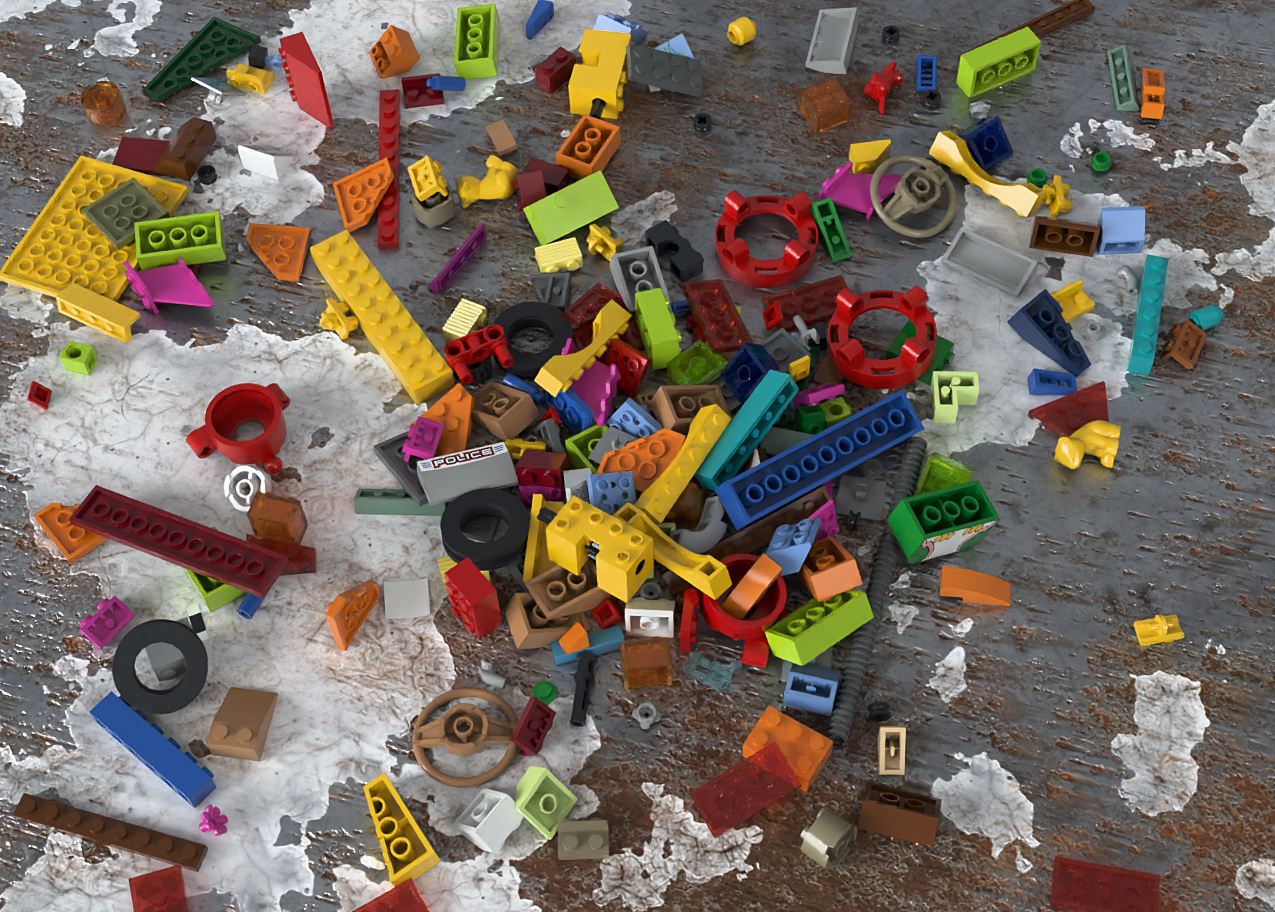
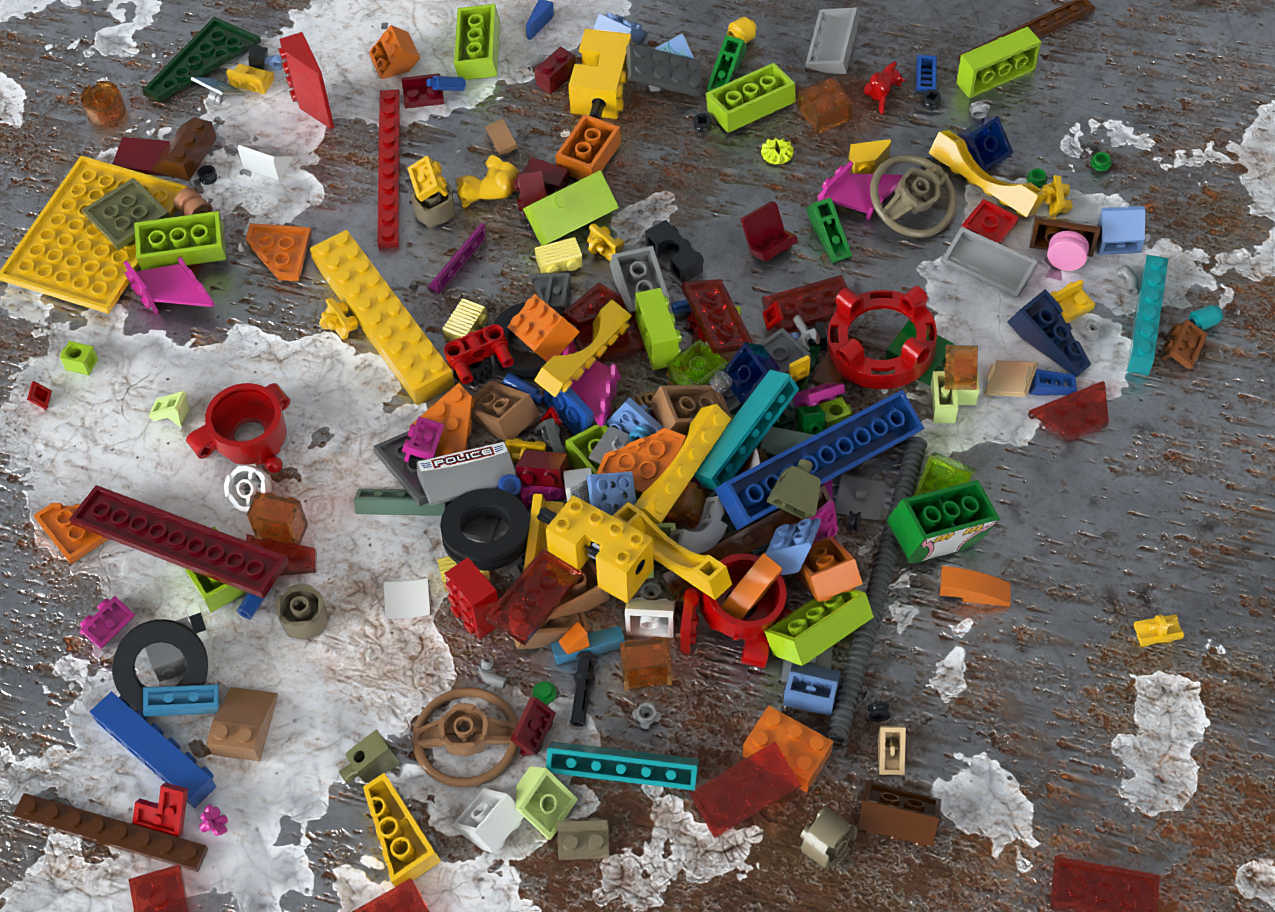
yellow panel [56,283,140,344] -> none
orange plate [325,580,381,651] -> none
orange plate [332,157,395,232] -> none
red slope [592,597,625,630] -> none
red plate [603,338,652,398] -> none
clear light blue piece [681,651,743,692] -> none
red piece [715,190,818,288] -> none
black bush [882,25,900,44] -> none
yellow animal [1053,420,1121,469] -> none
sand green slope [1107,44,1141,111] -> none
orange slope [1141,68,1165,119] -> none
none -> red plate [132,782,188,837]
none -> dark azure slope [143,684,219,717]
none -> yellowish green slope [148,391,189,427]
none -> nougat wheel [174,187,213,216]
none -> dark tan brick [276,584,328,639]
none -> olive torso [339,729,402,783]
none -> clear red plate [486,548,582,645]
none -> blue tile [497,474,522,496]
none -> orange brick [507,294,579,362]
none -> teal brick [546,741,699,791]
none -> dark azure bush [628,425,651,442]
none -> green slope [706,35,747,92]
none -> lime brick [706,63,796,133]
none -> clear bush [710,371,732,393]
none -> dark red bracket [741,201,798,261]
none -> neon yellow gear [761,137,794,164]
none -> olive torso [766,459,821,520]
none -> clear orange brick [945,345,978,390]
none -> red plate [961,199,1019,244]
none -> tan piece [984,360,1039,397]
none -> bright pink head [1047,231,1089,271]

